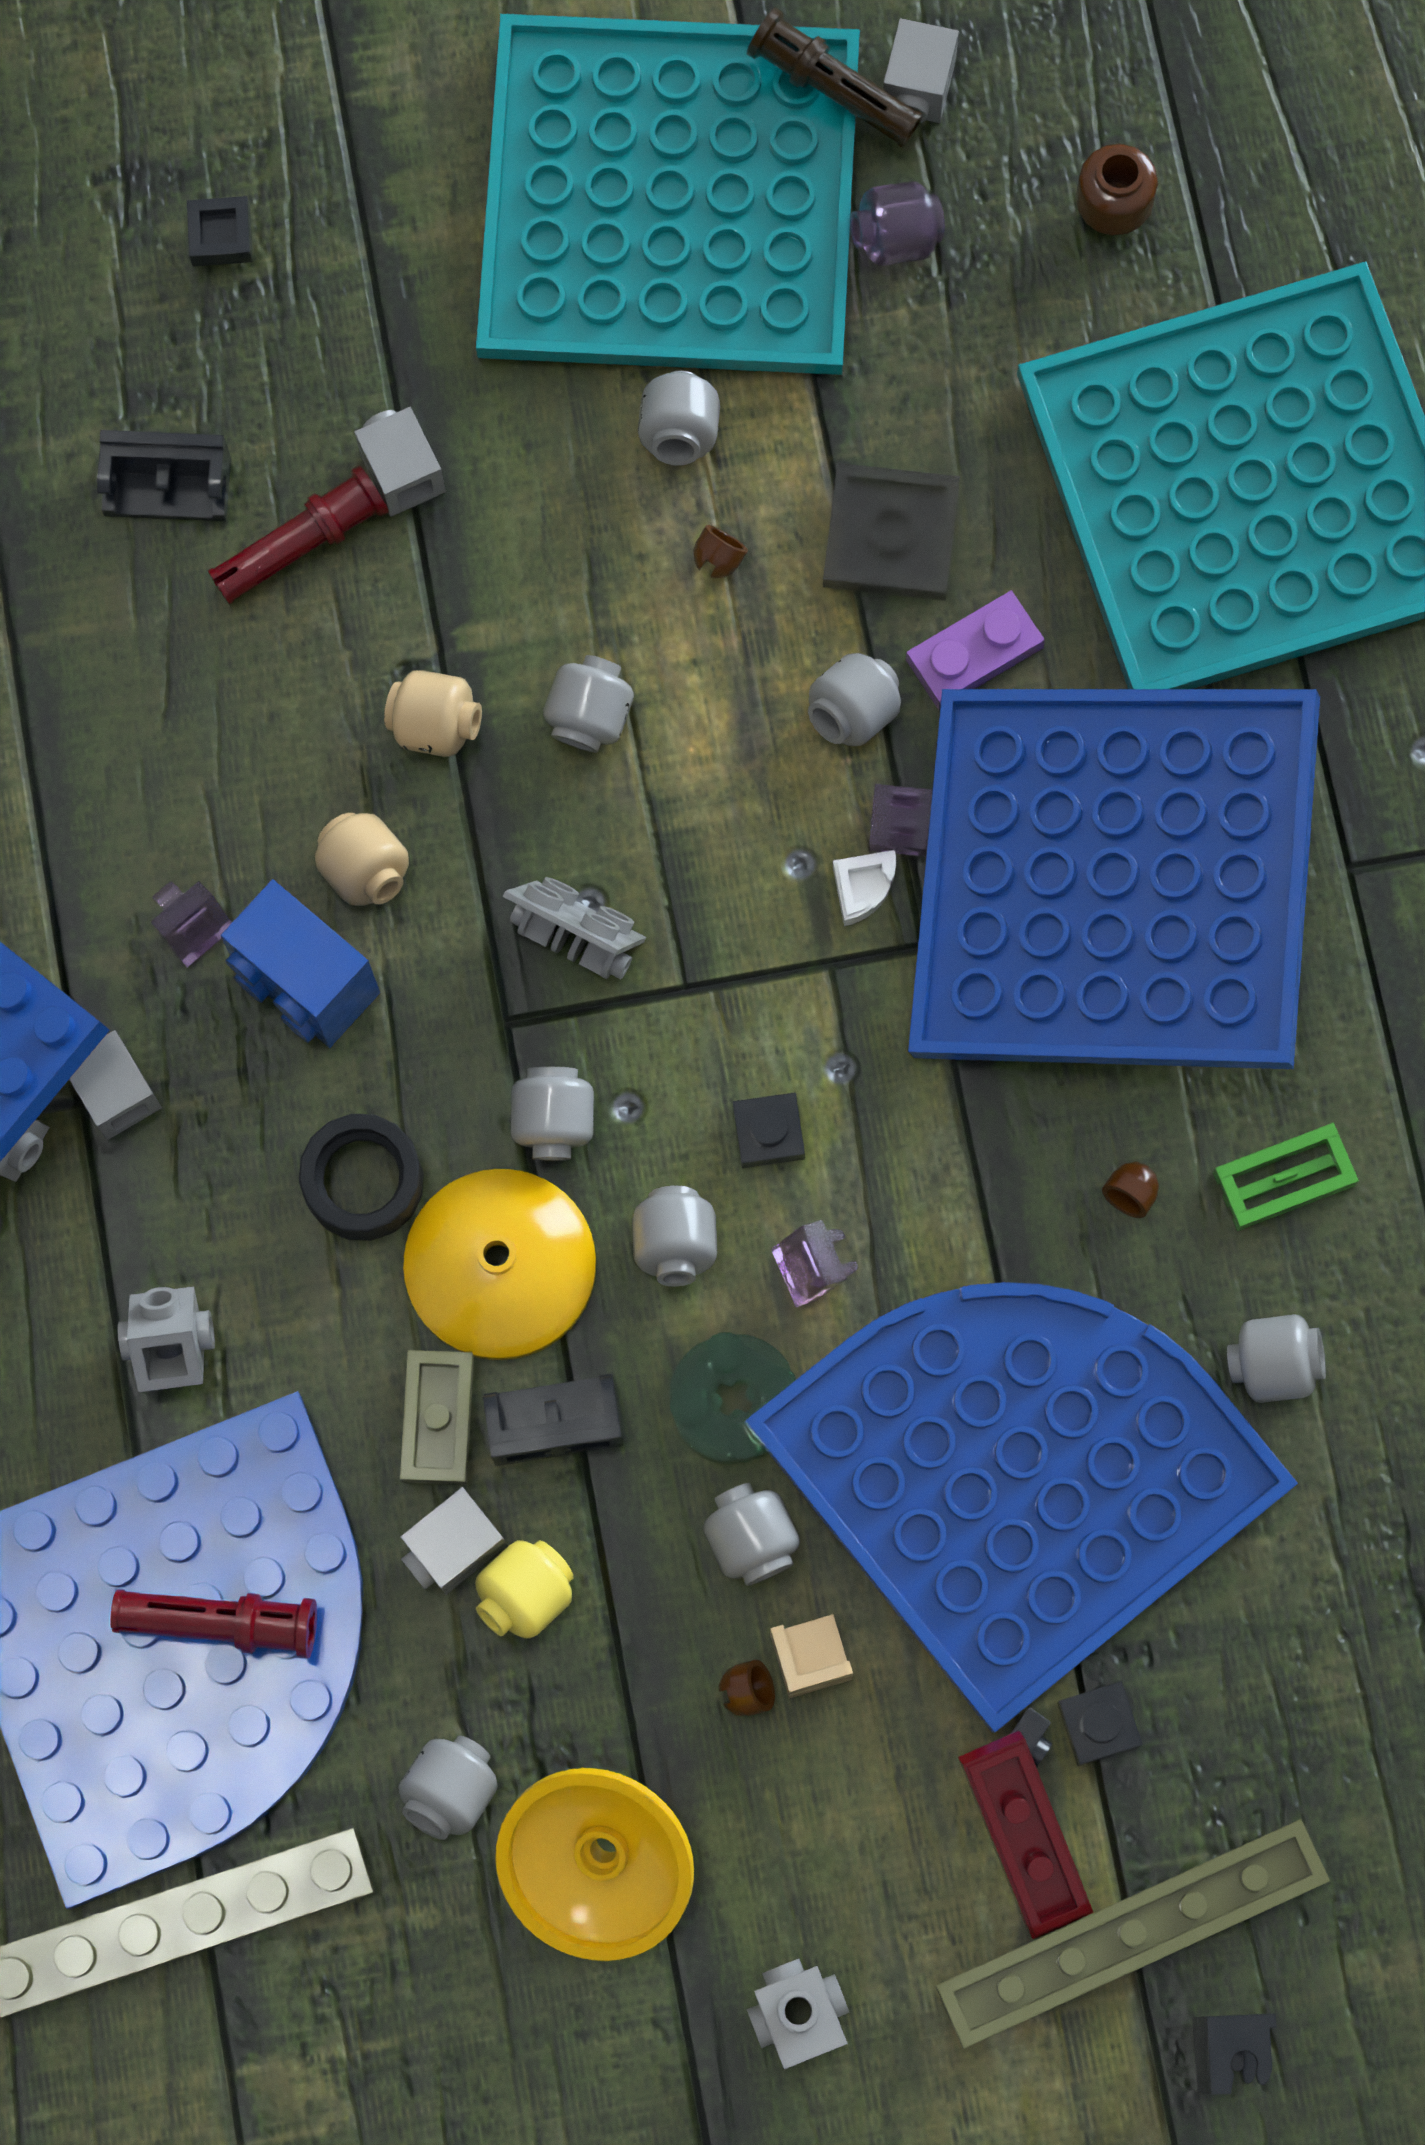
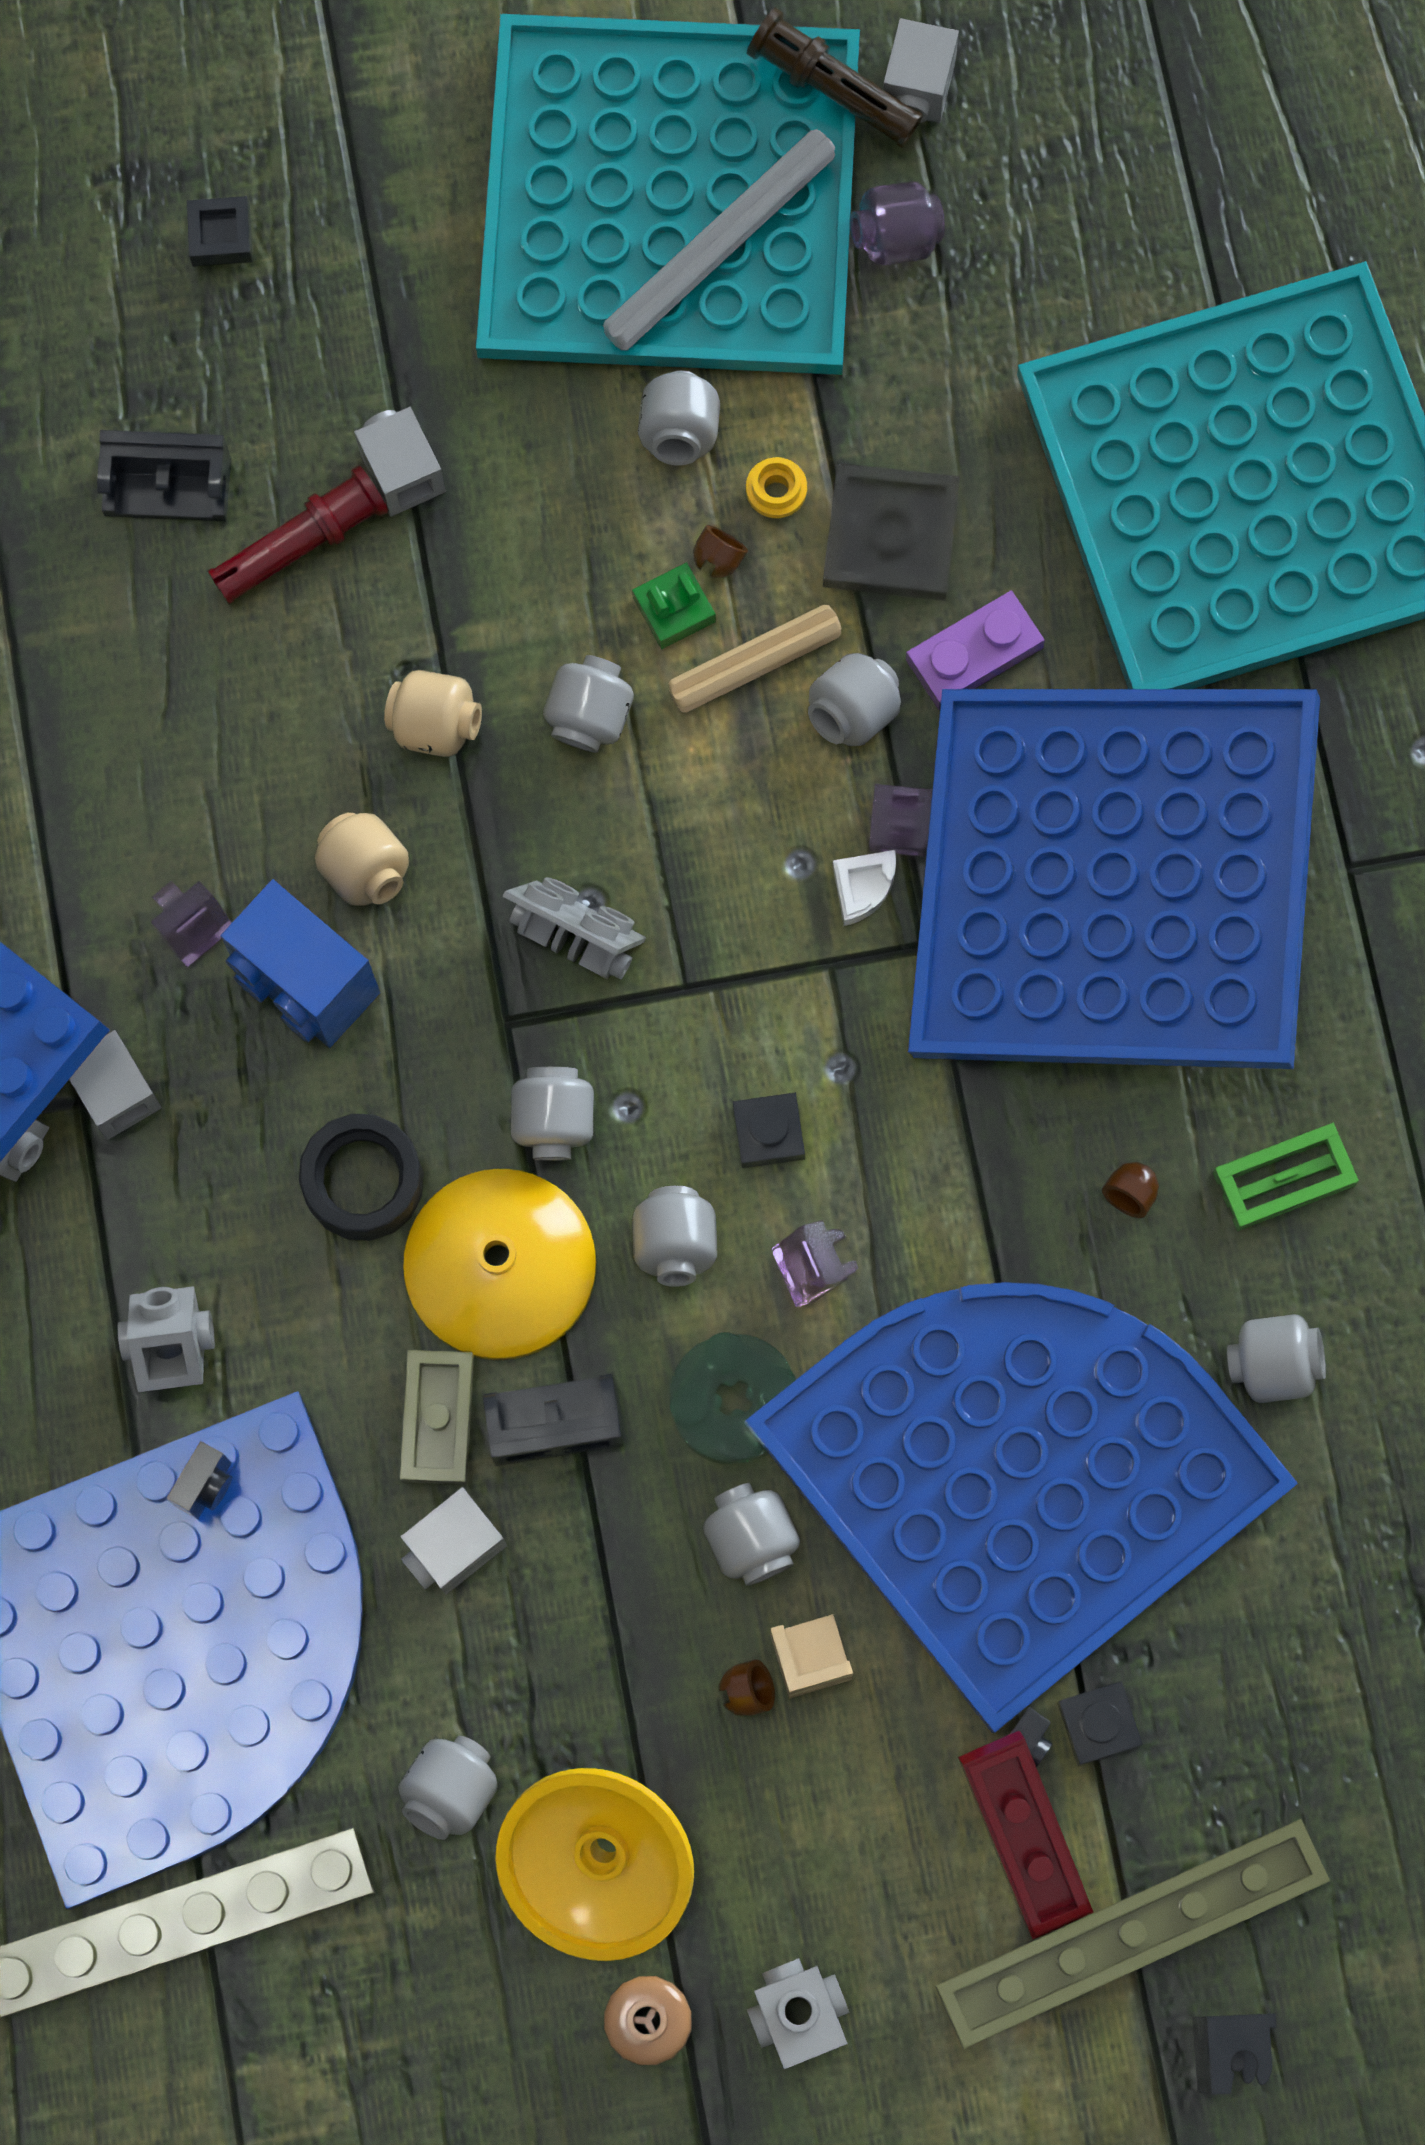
dark red pin [110,1589,317,1659] -> none
light yellow head [475,1540,574,1639] -> none
reddish brown head [1076,143,1158,236] -> none
none -> plate [167,1441,232,1519]
none -> light grey axle [603,129,835,350]
none -> medium nougat head [604,1976,692,2065]
none -> green tile [632,562,716,650]
none -> tan axle [668,605,841,713]
none -> yellow plate [746,457,807,518]

